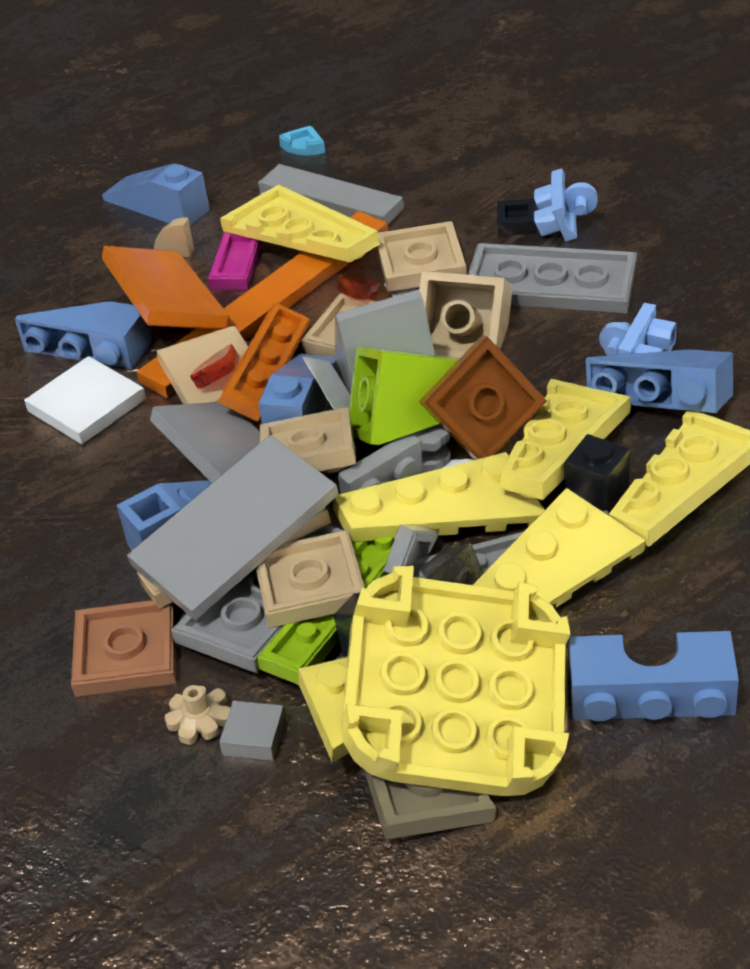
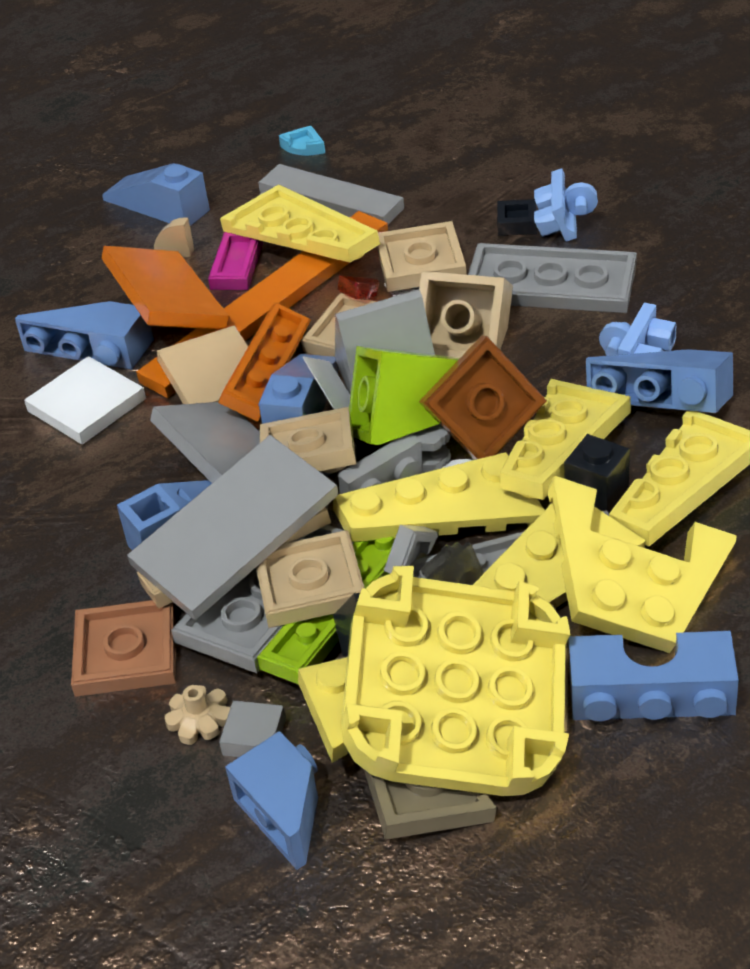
clear red tile [190,344,239,389] -> none
none -> medium blue slope [225,731,318,870]
none -> light yellow wing [547,476,737,653]

